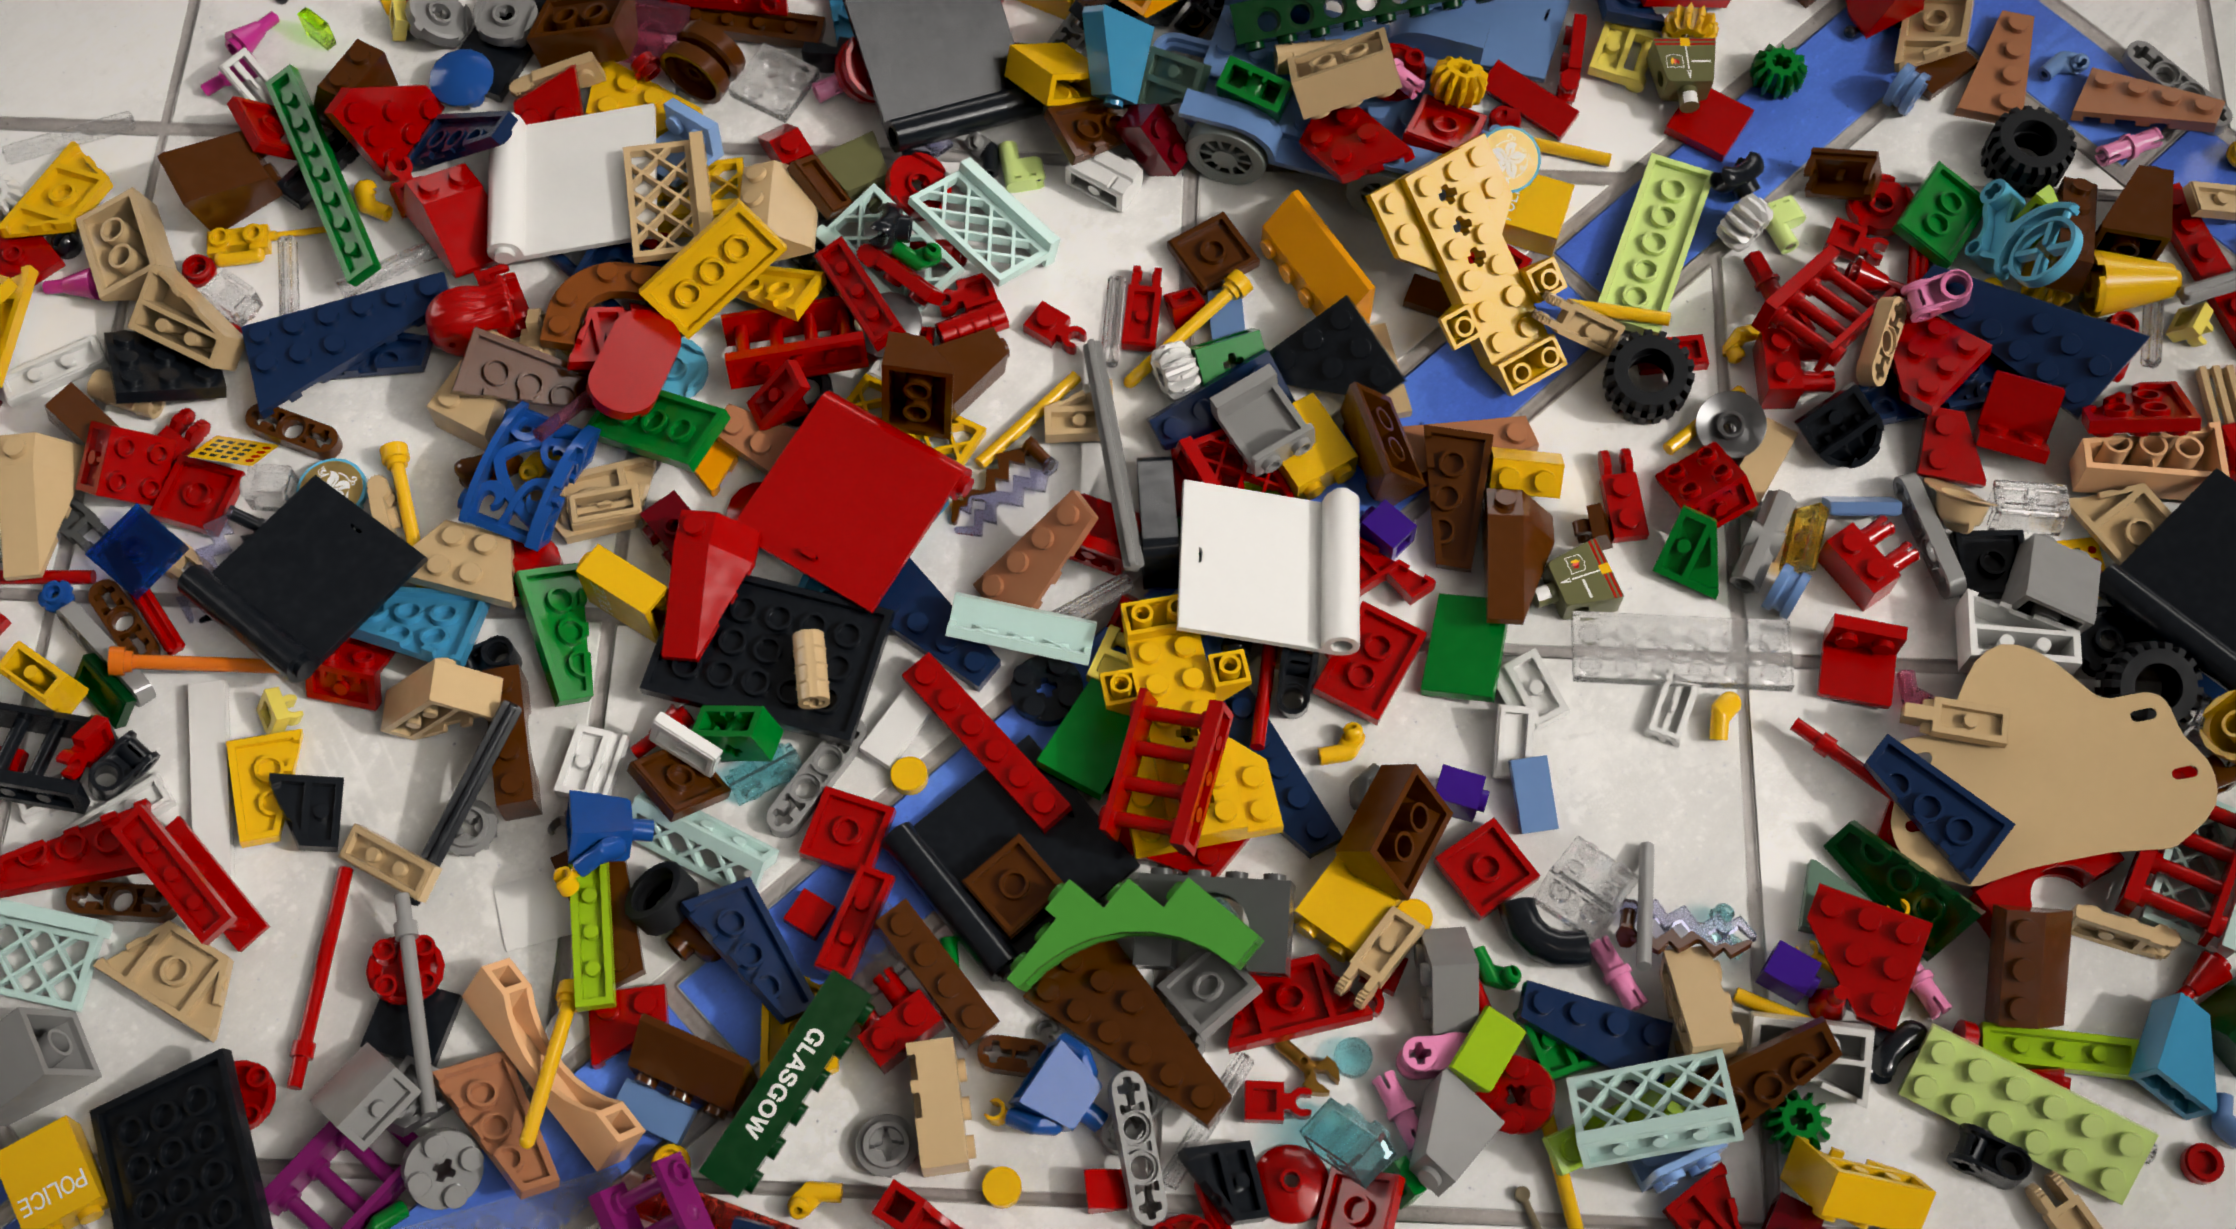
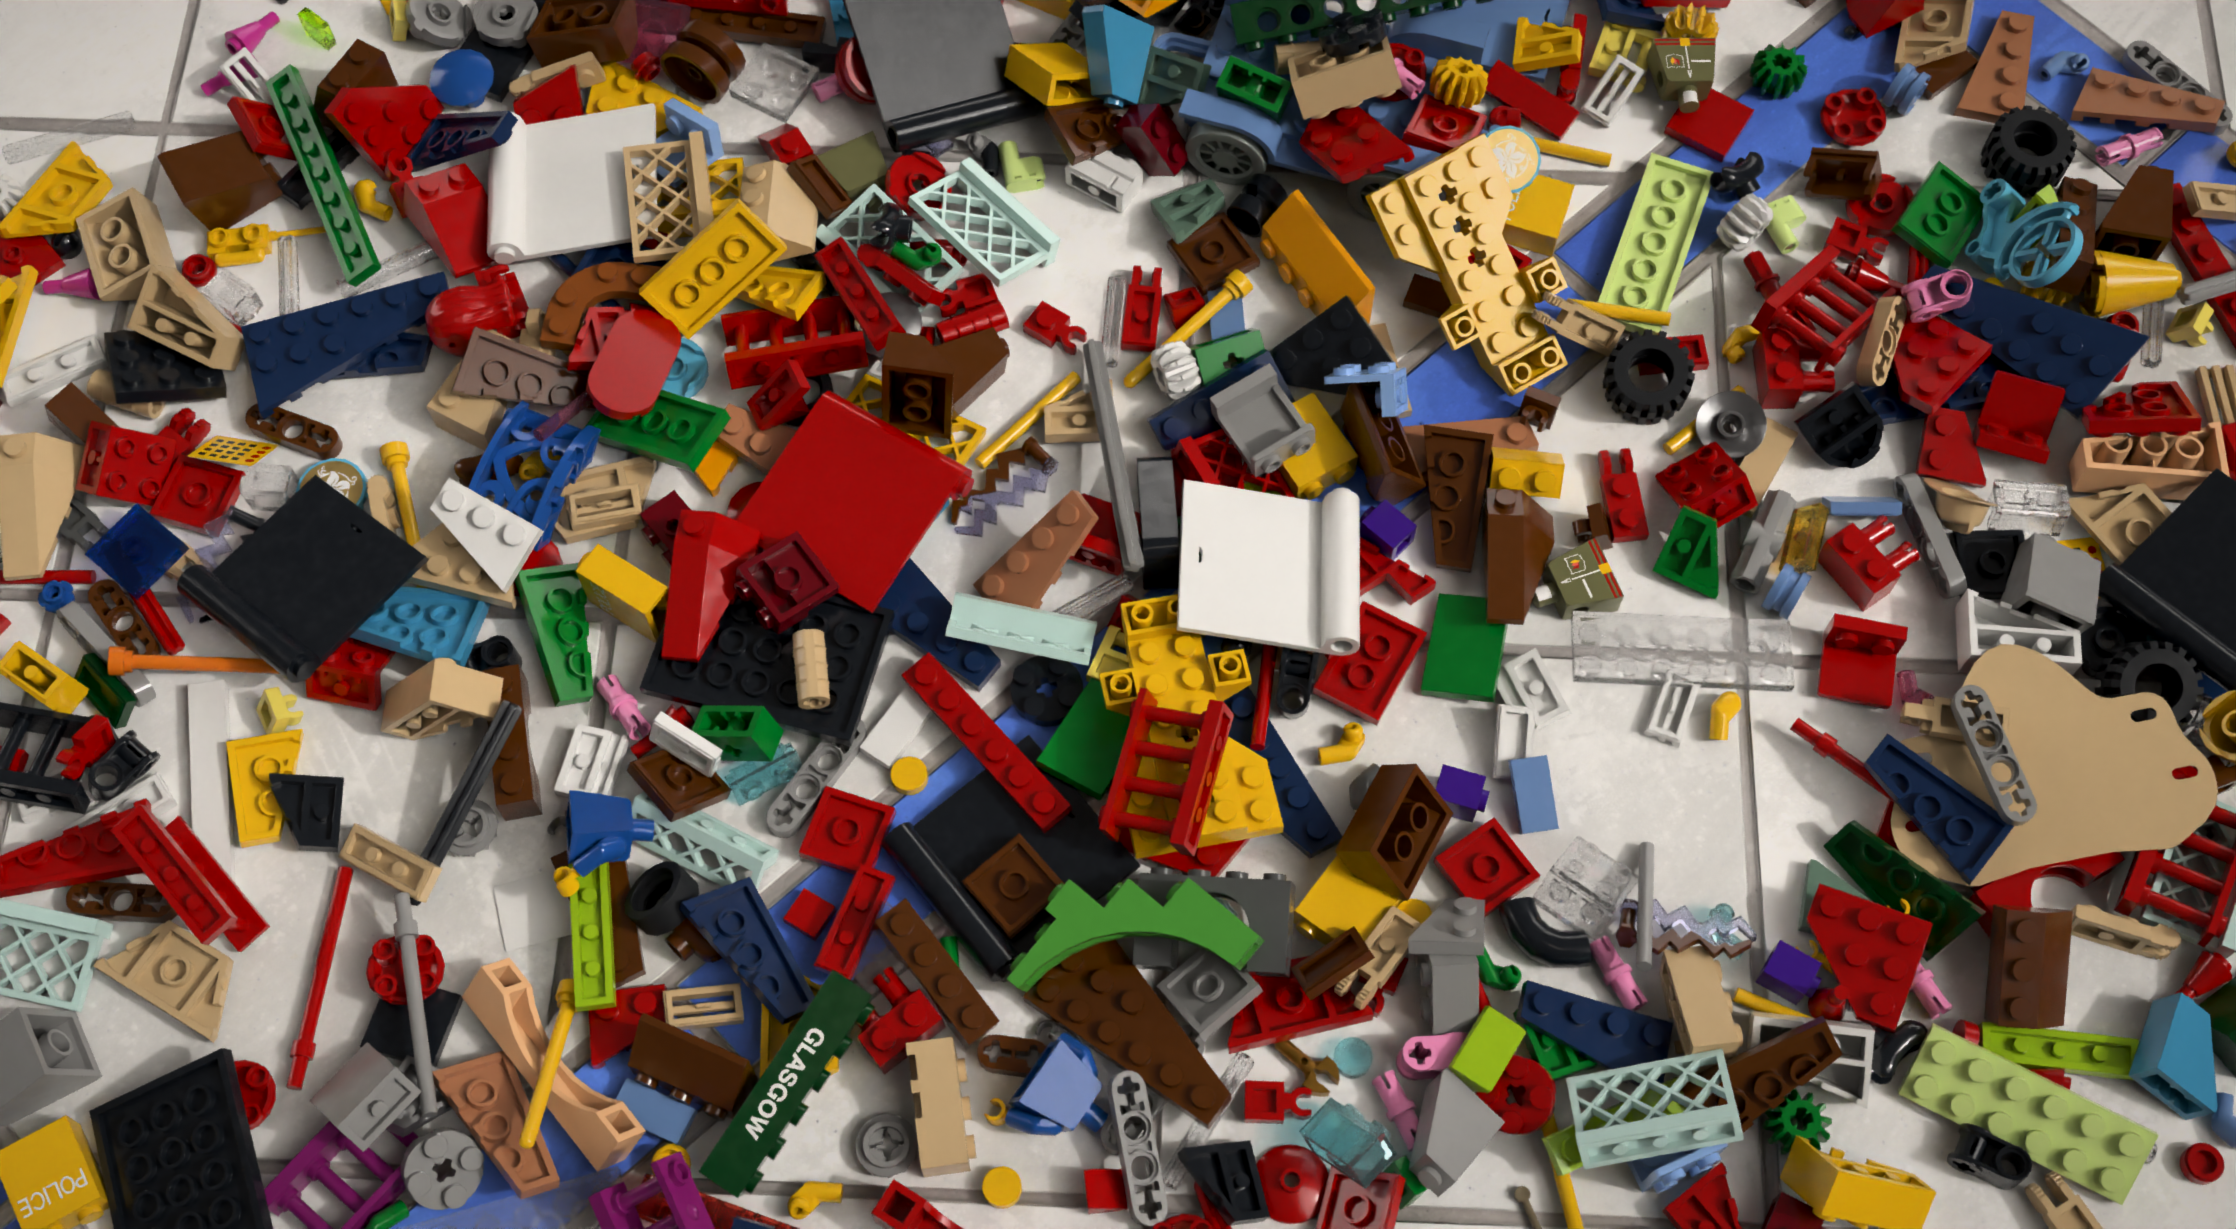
none -> white wing [430,478,544,593]
none -> bright pink pin [596,674,651,740]
none -> tan tile [662,983,744,1030]
none -> dark red plate [734,531,840,635]
none -> sand green wing [1150,178,1226,244]
none -> black wheel [1226,173,1288,238]
none -> reddish brown tile [1290,926,1375,1001]
none -> black plate [1318,9,1388,57]
none -> light blue bracket [1324,362,1408,417]
none -> light grey wing [1408,897,1485,955]
none -> yellow wing [1513,17,1582,72]
none -> reddish brown tile [1518,386,1561,432]
none -> white tile [1581,54,1645,128]
none -> red dish [1820,87,1886,146]
none -> light grey beam [1950,685,2037,826]

